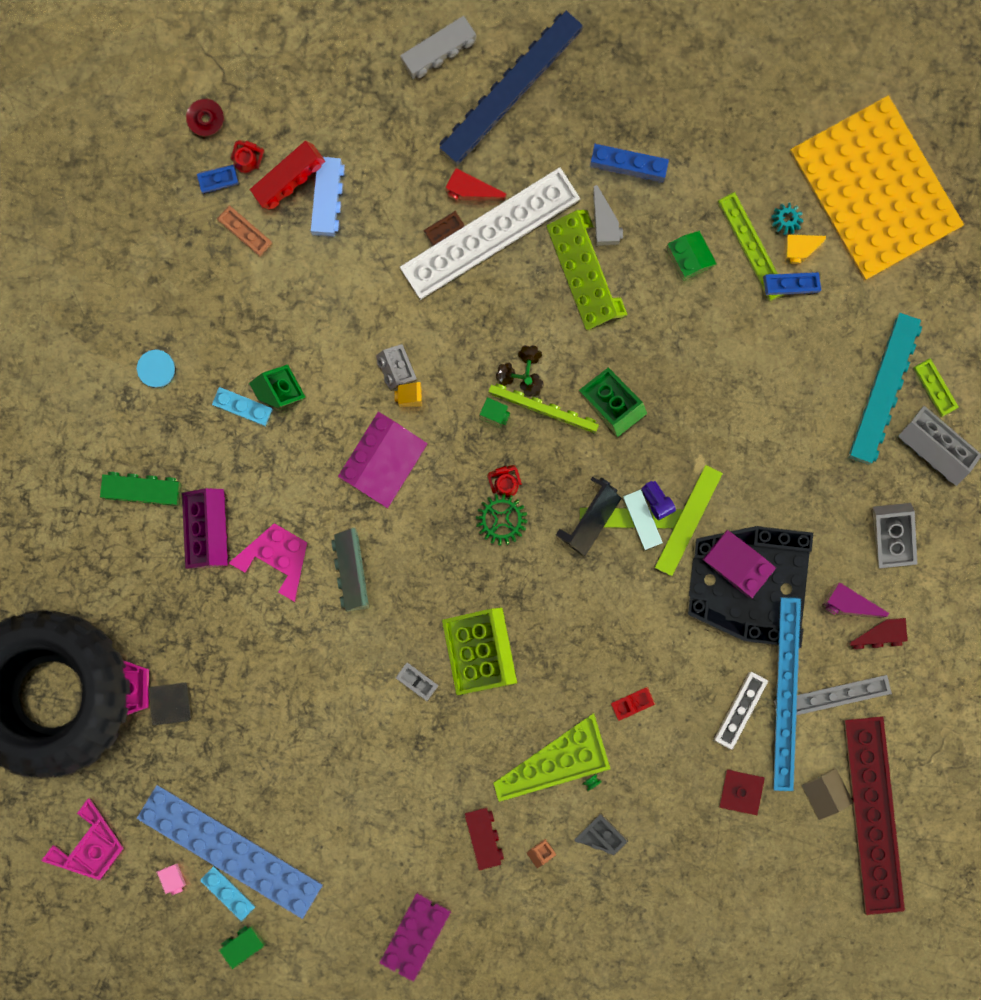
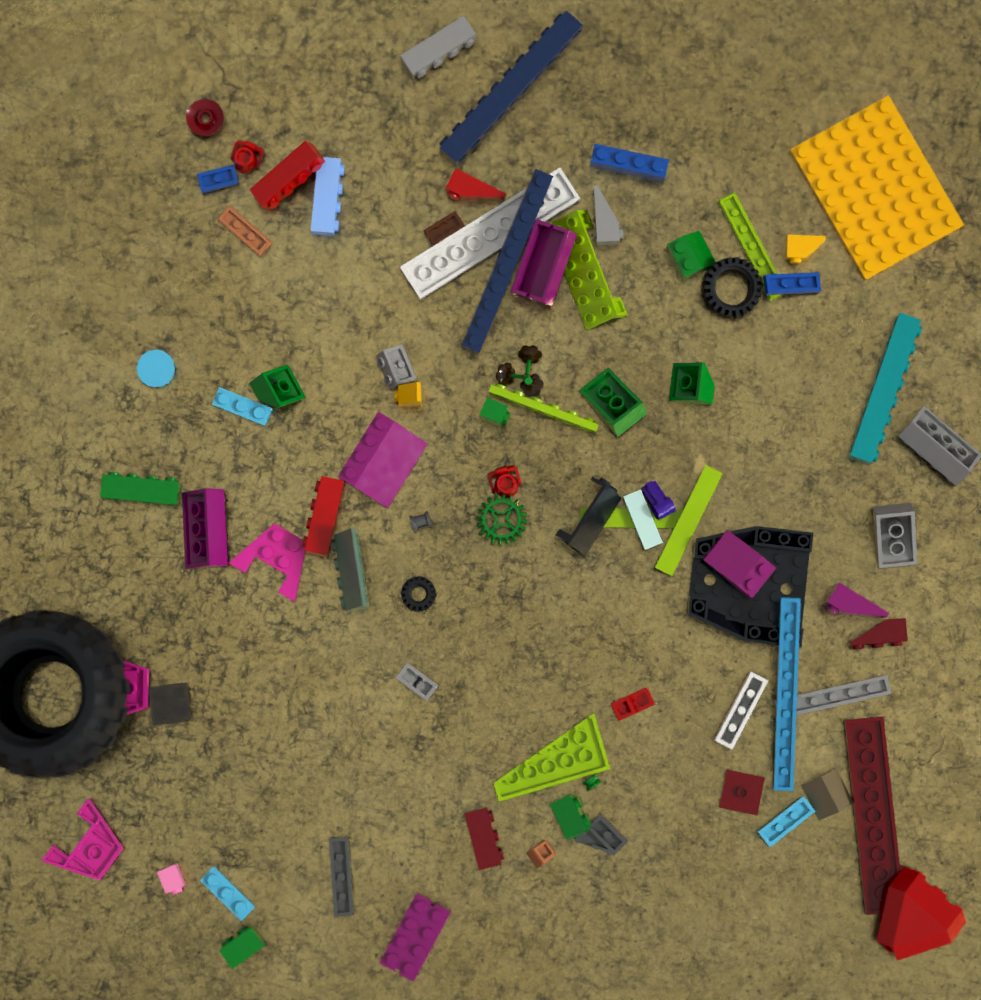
medium blue plate [136,785,323,919] -> none
lime slope [442,608,517,696] -> none
teal gear [771,203,804,235] -> none
lime tile [913,358,959,417] -> none
none -> red brick [302,476,344,558]
none -> dark grey plate [329,837,354,917]
none -> black tyre [401,576,436,611]
none -> dark grey bush [409,511,432,532]
none -> dark blue brick [460,169,553,354]
none -> magenta piece [510,219,577,306]
none -> green brick [550,794,592,840]
none -> green slope [669,362,715,405]
none -> black tyre [701,257,763,317]
none -> medium azure plate [757,796,816,847]
none -> red panel [876,866,966,961]

